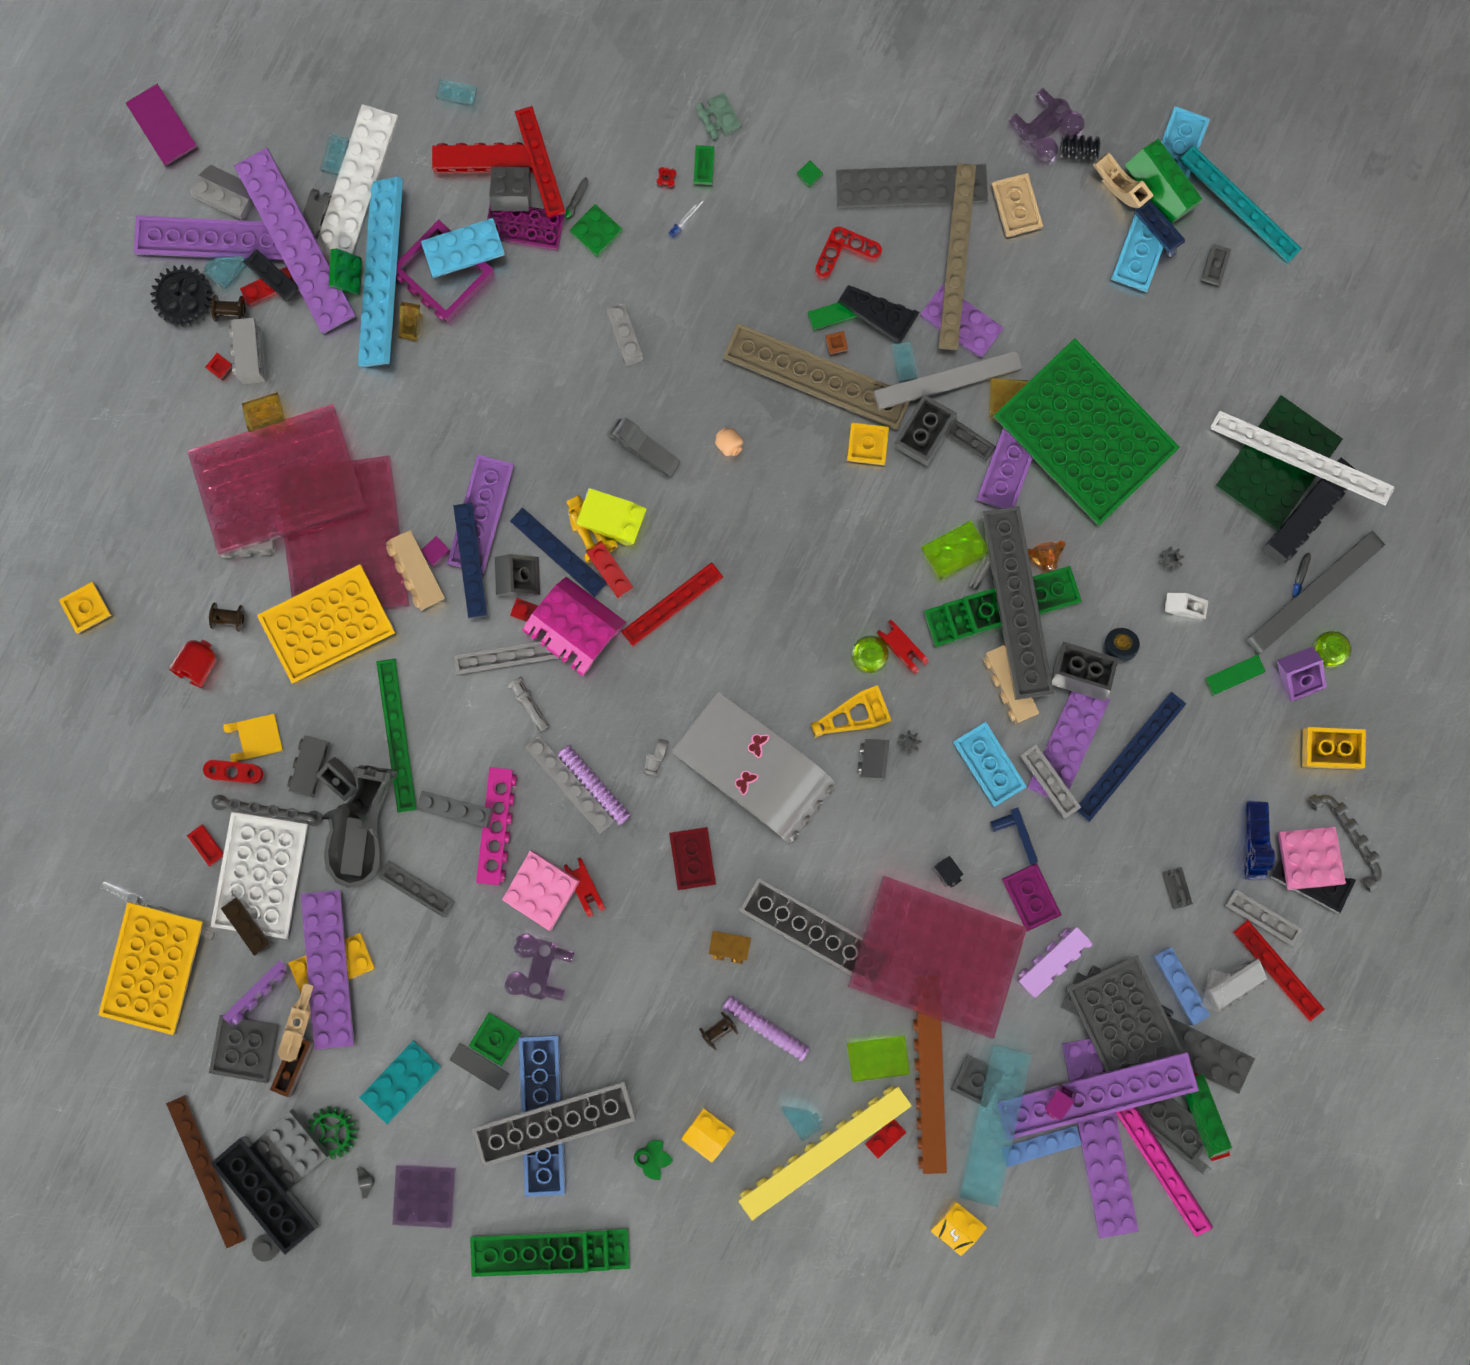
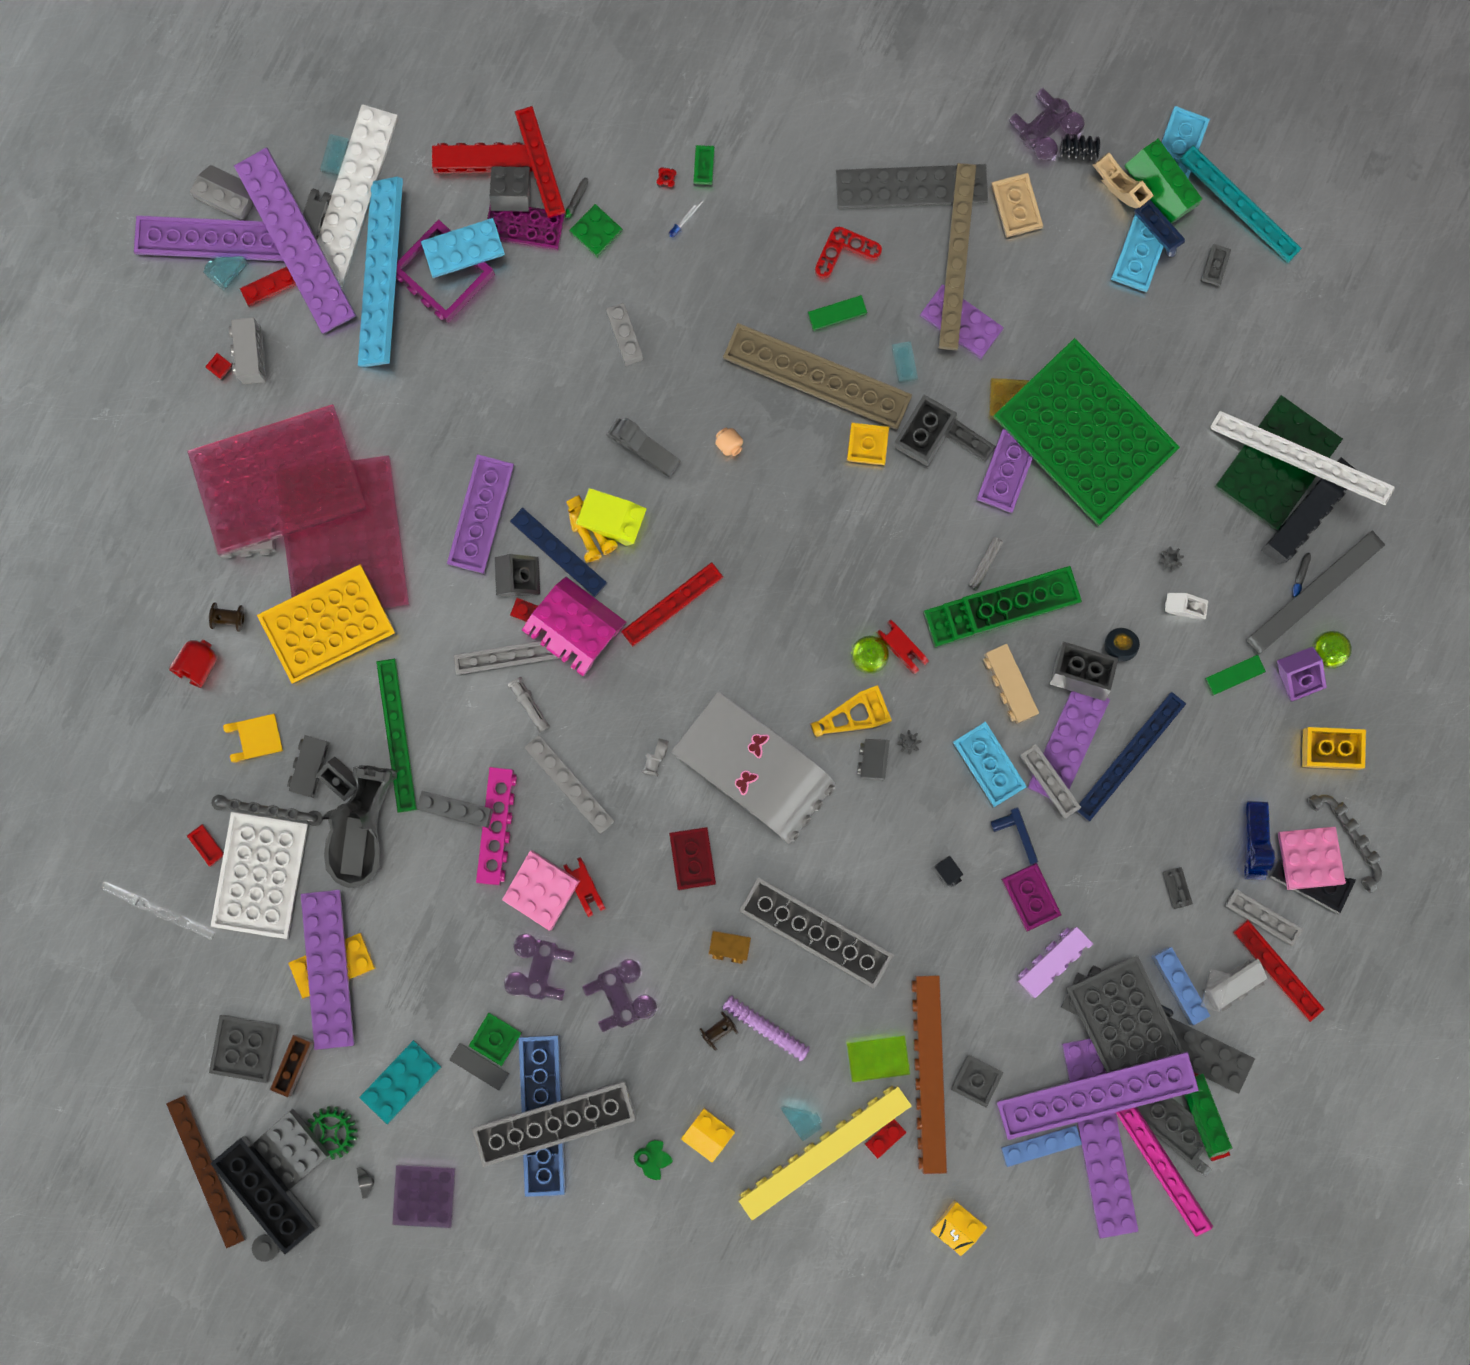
yellow plate [59,582,112,634] -> none
yellow plate [98,902,204,1035] -> none
magenta tile [126,83,197,166] -> none
black gear [150,265,213,327] -> none
red piece [203,760,264,784] -> none
dark brown hose [211,295,246,322] -> none
dark brown plate [220,897,271,956] -> none
medium lavender plate [223,960,287,1026] -> none
clear yellow plate [242,392,285,432] -> none
black tile [244,249,298,301] -> none
tan piece [277,983,314,1062] -> none
green plate [329,248,361,295] -> none
dark grey plate [378,861,455,918] -> none
tan brick [386,530,445,611] -> none
clear yellow slope [398,302,422,341] -> none
magenta brick [421,536,450,568] -> none
clear light blue plate [436,79,477,107] -> none
dark blue plate [453,503,488,619] -> none
green slope [470,1228,631,1277] -> none
lavender piece [558,745,631,825] -> none
red plate [586,540,633,598] -> none
sand green plate [696,92,741,139] -> none
green tile [797,160,823,188] -> none
dark orange plate [825,331,848,355] -> none
black wing [837,285,920,344] -> none
clear pink plate [848,876,1027,1039] -> none
light grey tile [873,351,1022,410] -> none
clear neon green plate [921,520,988,580] -> none
clear light blue plate [960,1045,1032,1207] -> none
dark grey plate [981,506,1054,700] -> none
clear orange rock [1027,540,1066,570] -> none
magenta brick [1045,1083,1076,1120] -> none
none -> clear purple piece [582,959,657,1032]

